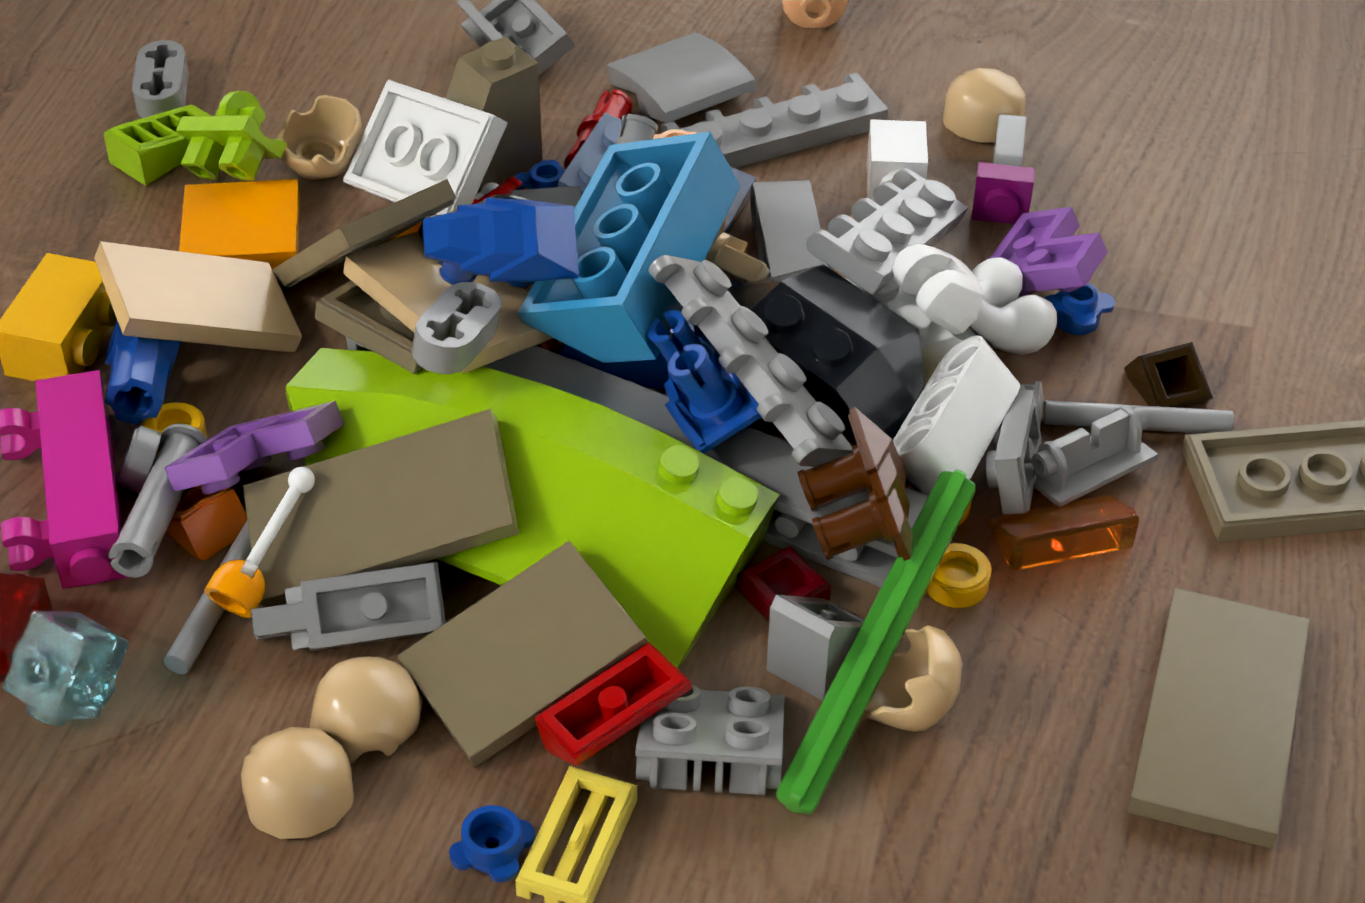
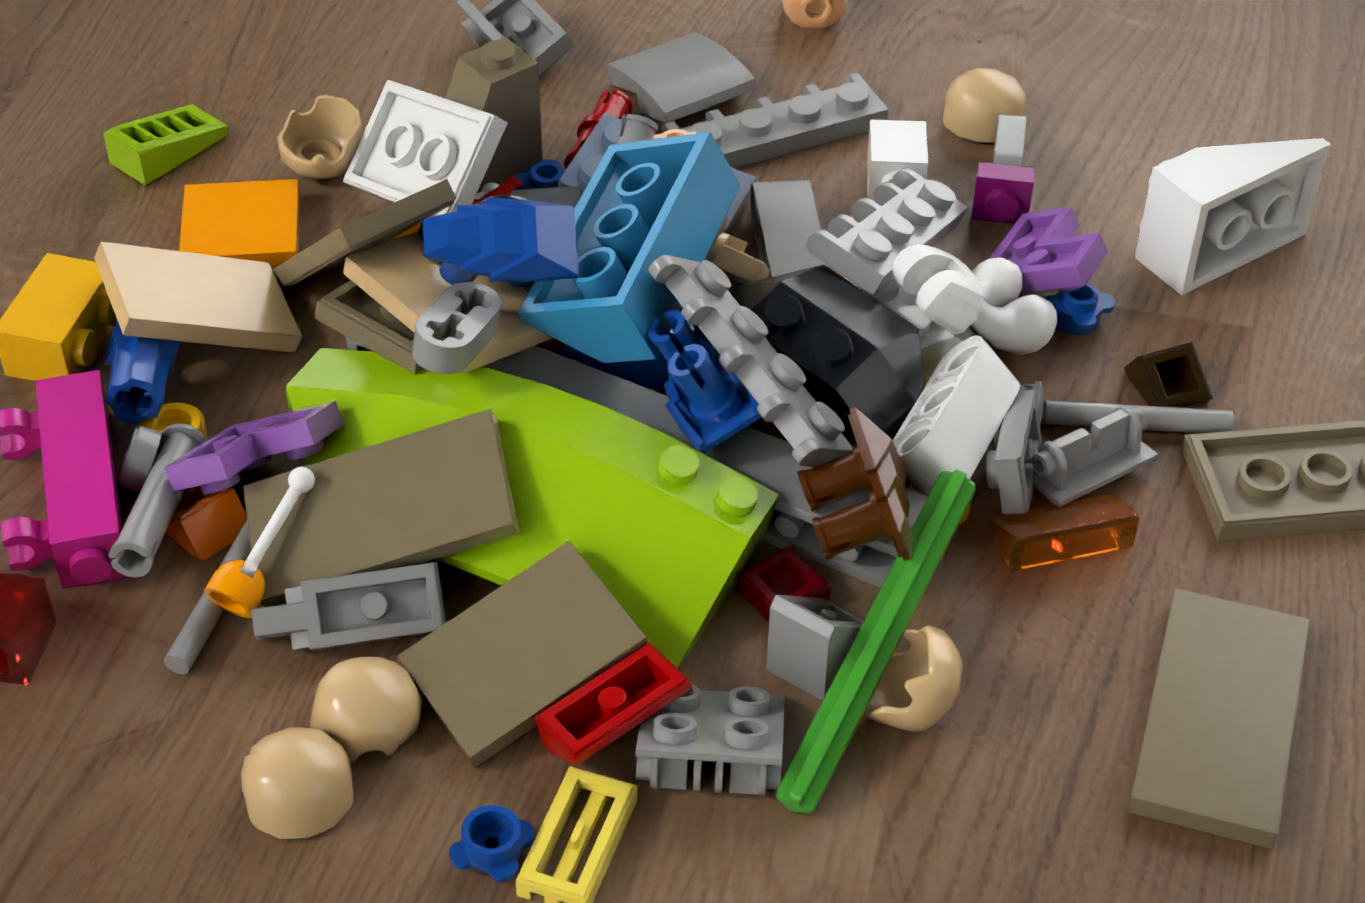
clear light blue brick [2,611,130,726] -> none
light grey beam [132,40,189,118] -> none
lime hips [176,91,287,180] -> none
yellow tile [926,543,992,608] -> none
none -> white slope [1135,138,1331,296]

